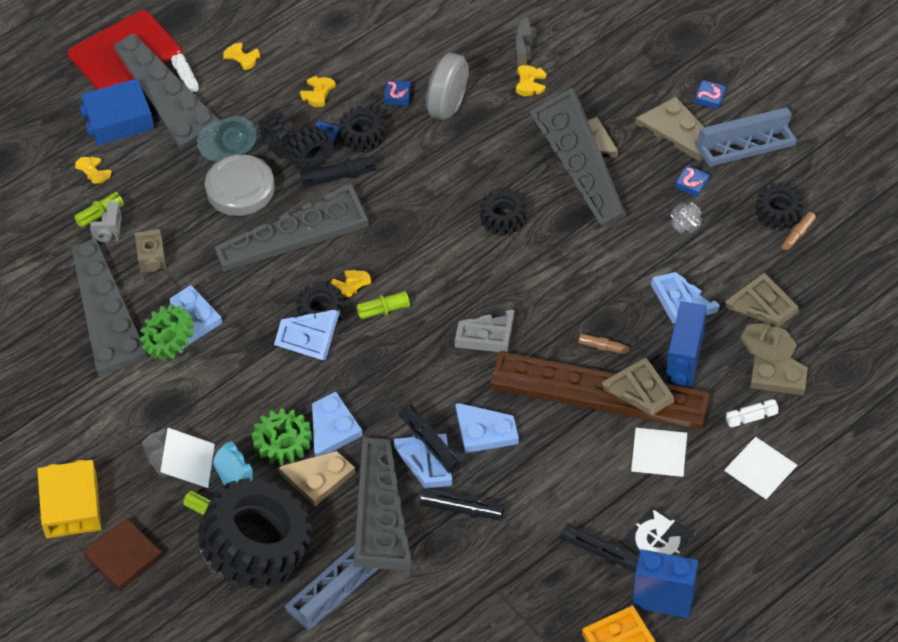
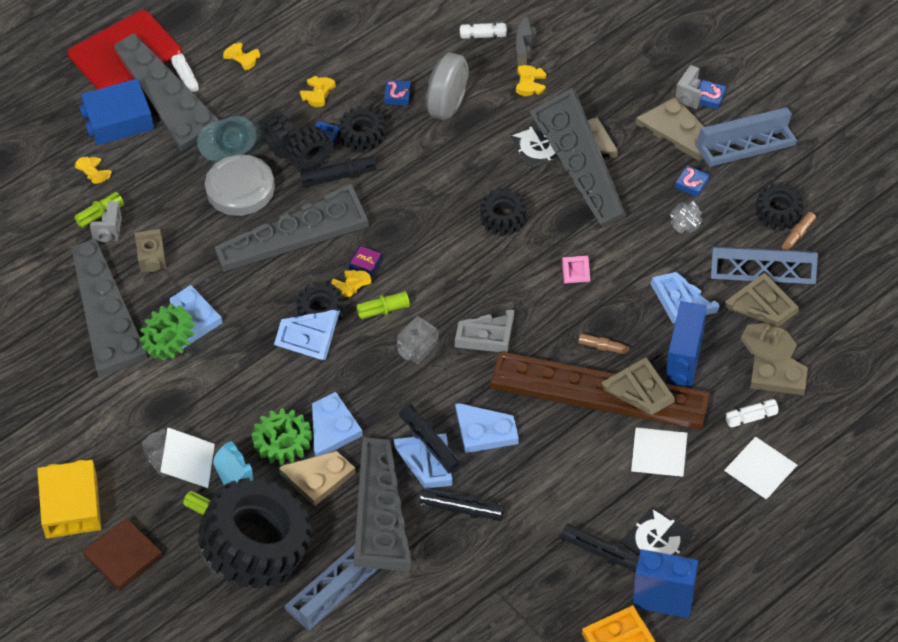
none -> tile [349,245,383,277]
none -> clear brick [397,316,438,364]
none -> white axle [460,23,507,38]
none -> sticker [509,125,558,168]
none -> bright pink slope [561,256,590,284]
none -> light grey bracket [676,65,701,109]
none -> sand blue fence [711,246,818,284]

